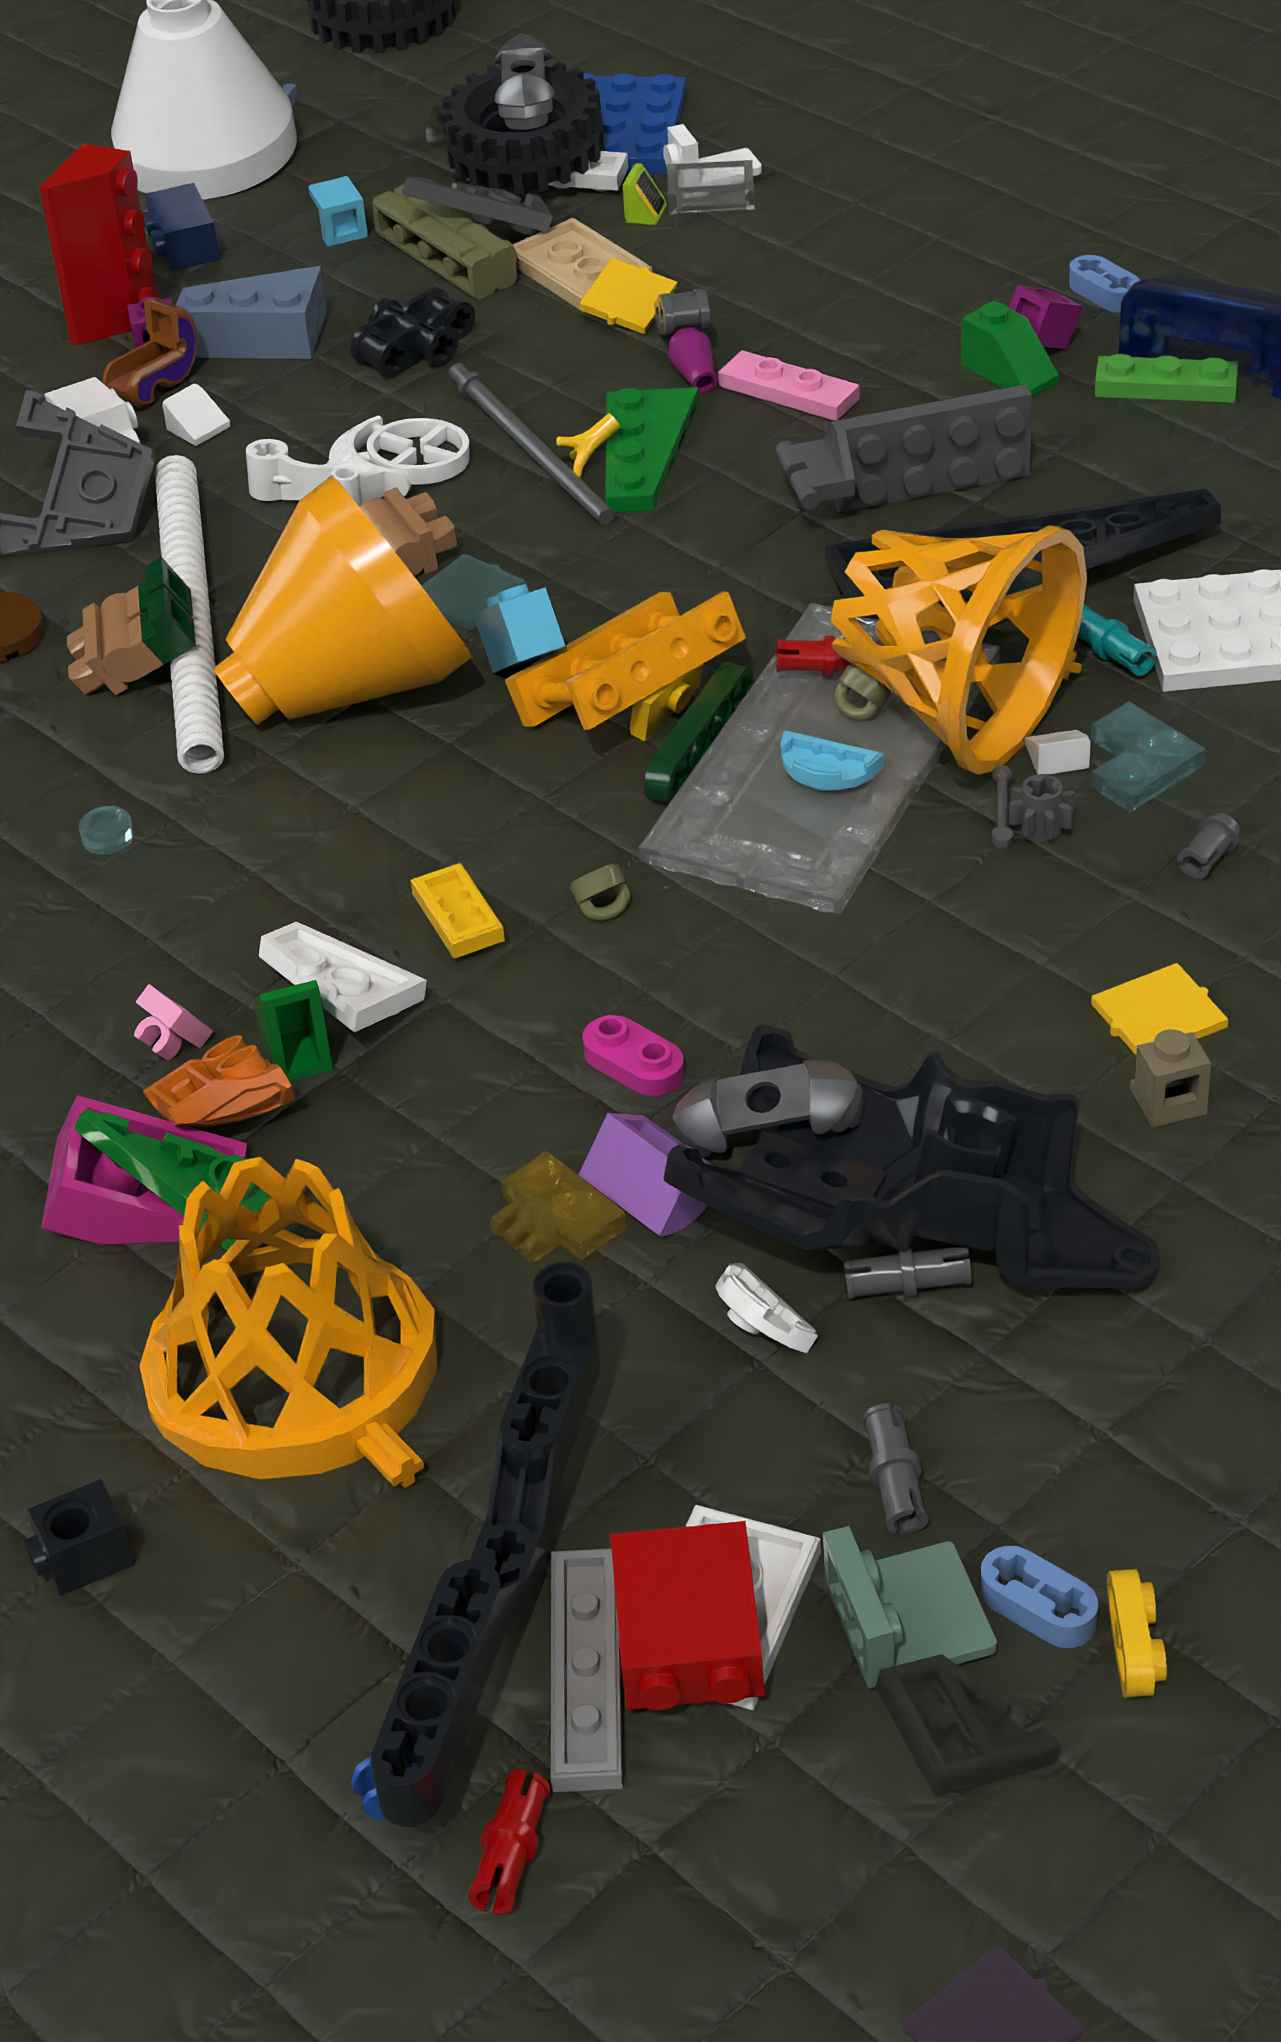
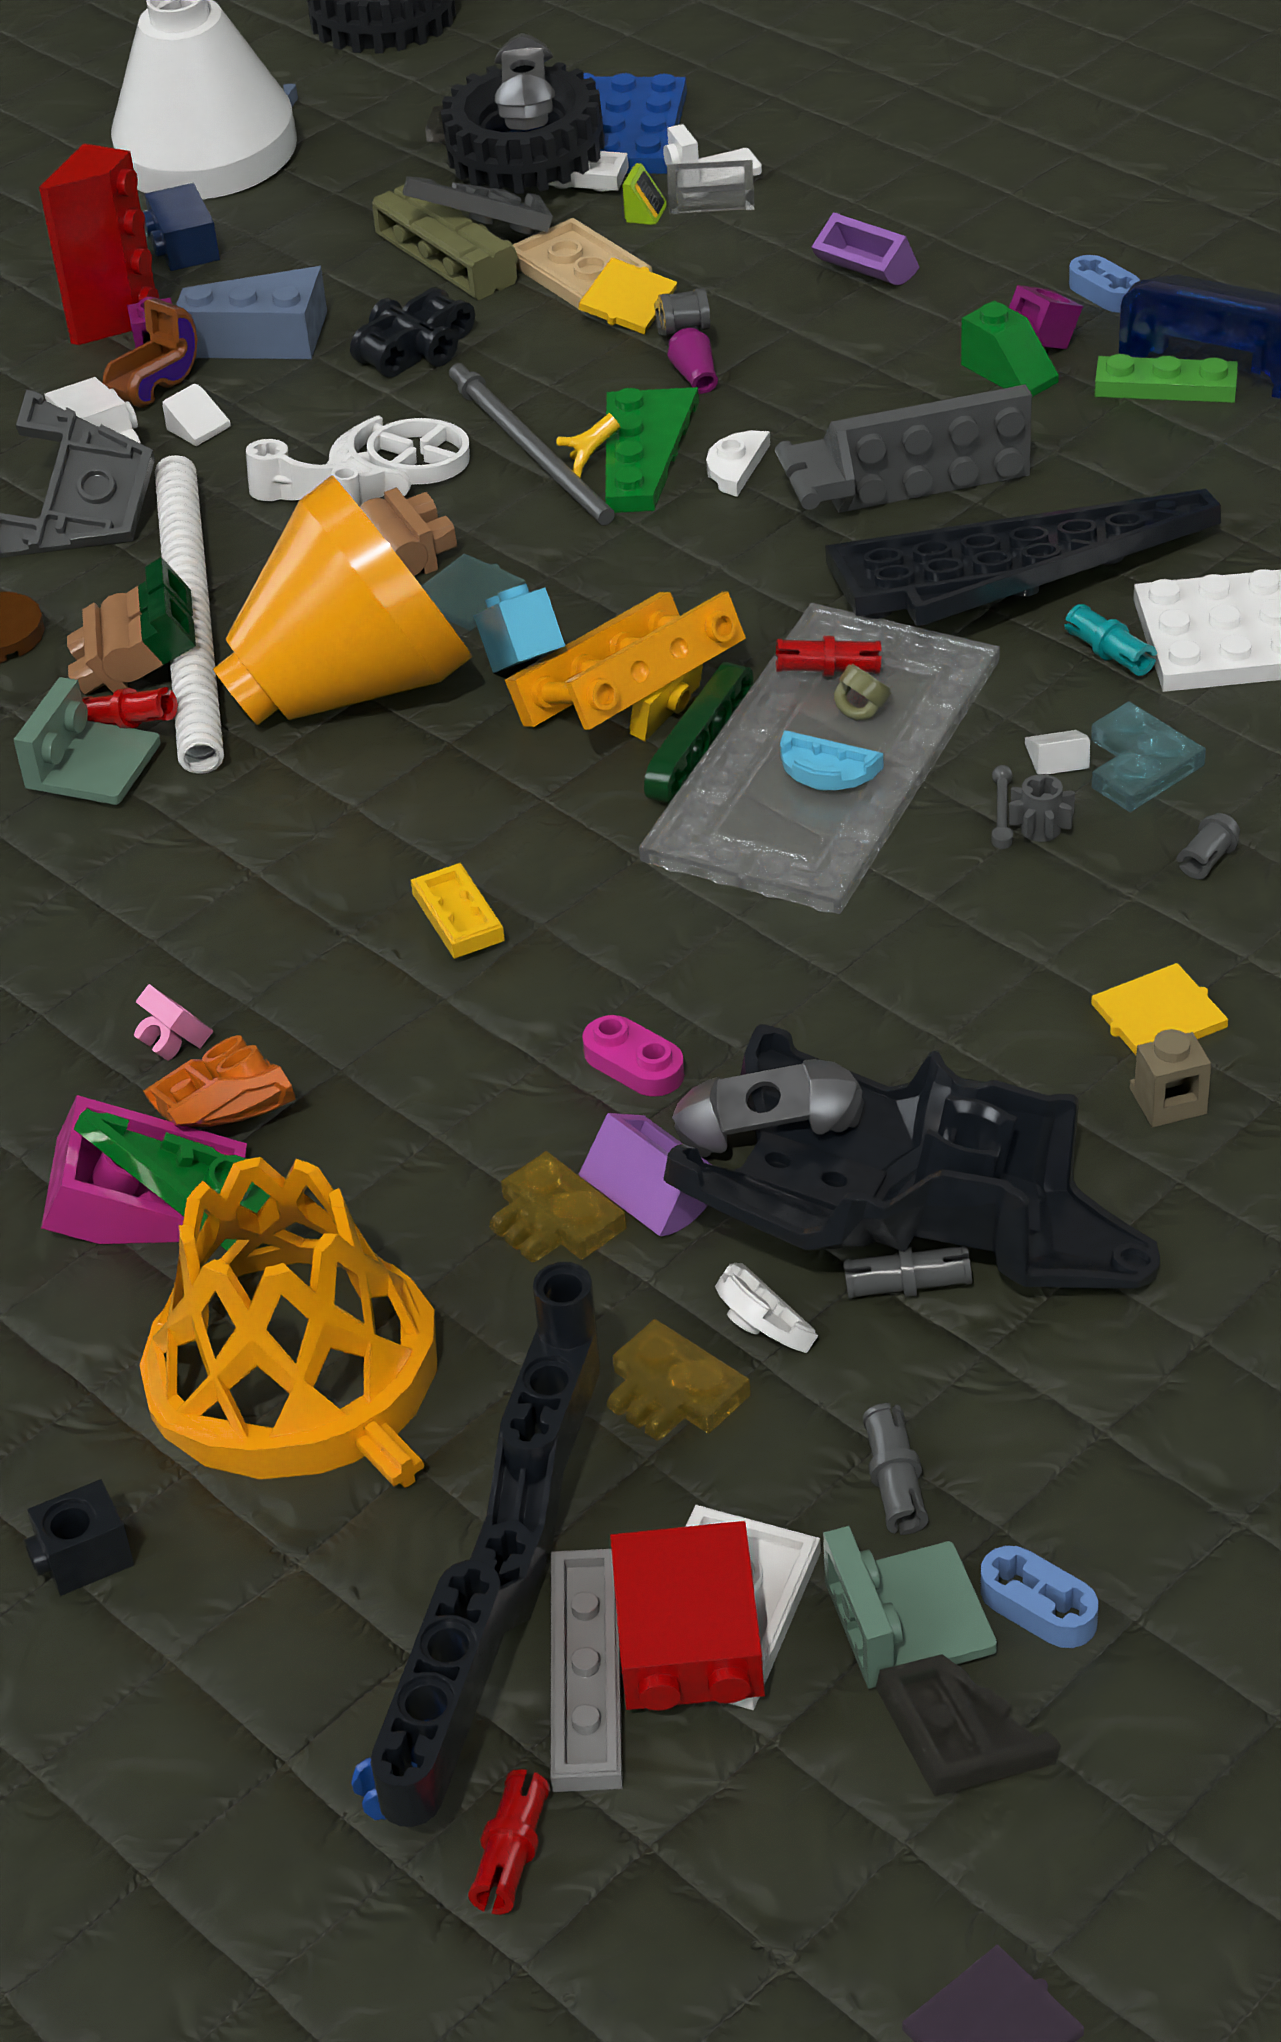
clear light blue tile [79,806,134,854] -> none
green slope [254,980,333,1082] -> none
white wing [259,922,427,1033] -> none
medium azure panel [308,176,368,247] -> none
olive tile [569,863,630,921] -> none
bright pink plate [718,350,860,421] -> none
light orange piece [831,526,1087,775] -> none
yellow plate [1107,1569,1167,1698] -> none
none -> sand green bracket [13,677,161,805]
none -> red pin [82,687,178,728]
none -> clear yellow hinge [607,1319,750,1441]
none -> white plate [706,430,770,497]
none -> medium lavender brick [811,212,919,285]

